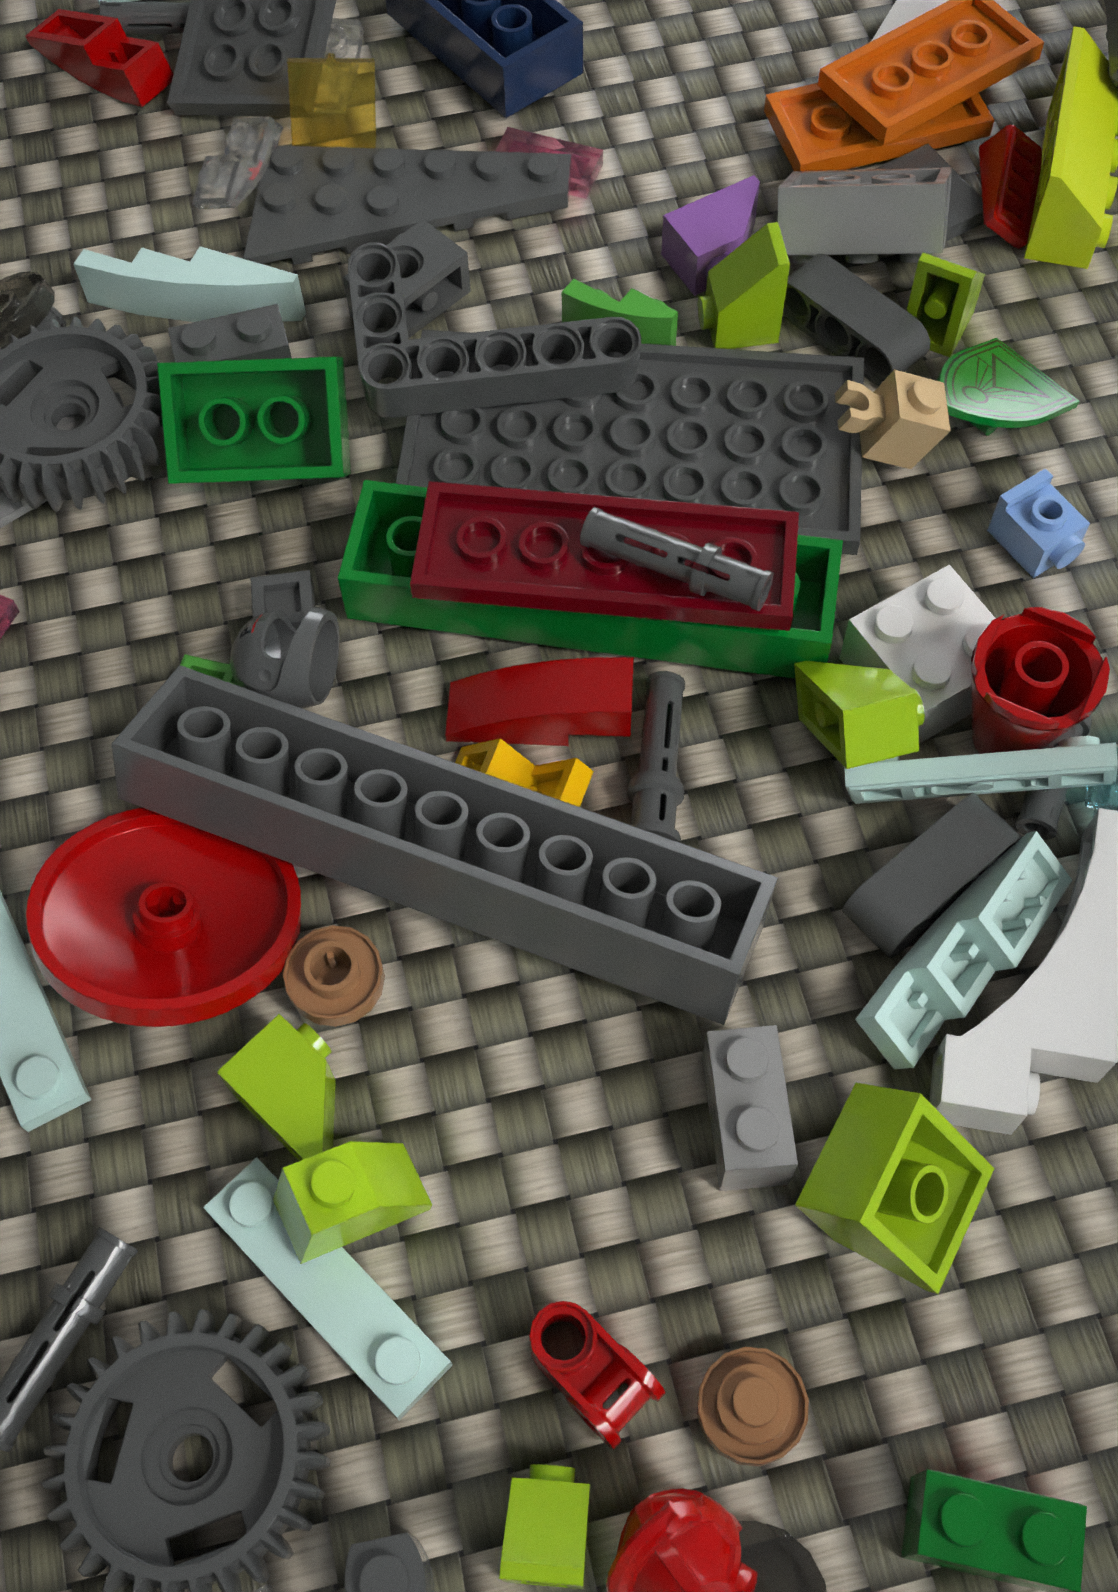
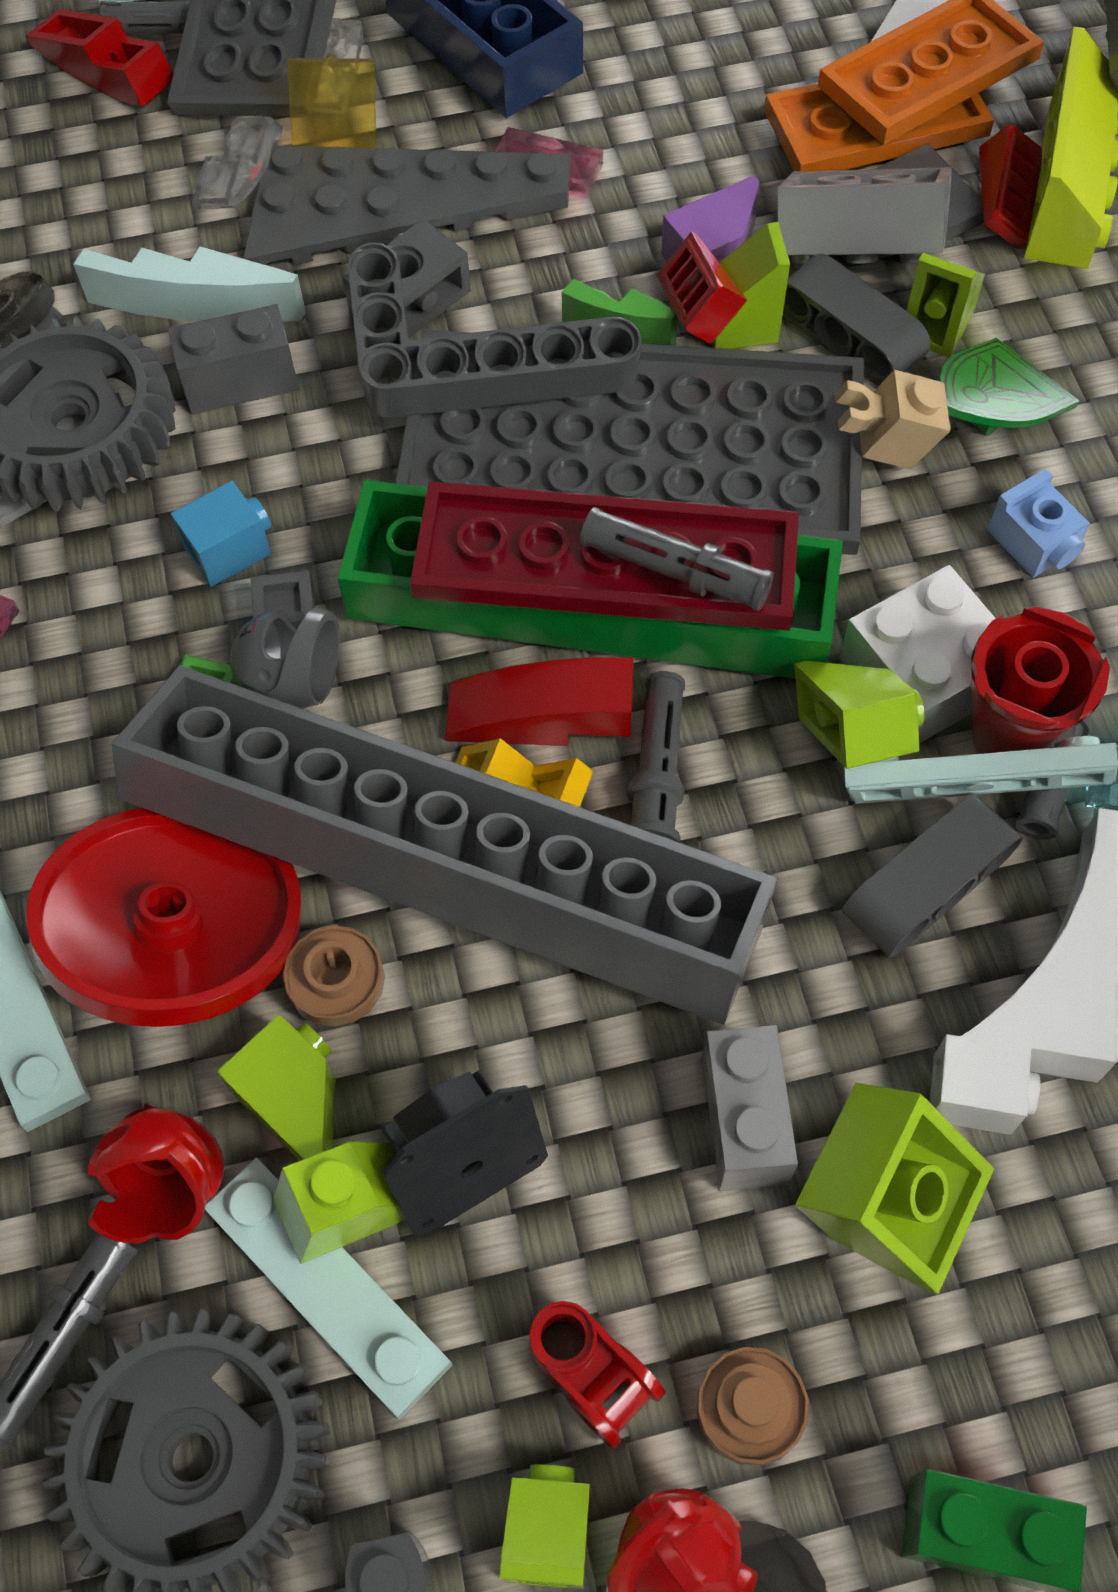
green brick [157,357,351,484] -> none
light aqua slope [855,831,1072,1069] -> none
none -> red helmet [87,1103,224,1244]
none -> dark azure brick [170,480,271,587]
none -> black piece [382,1070,548,1238]
none -> red slope [657,232,747,344]

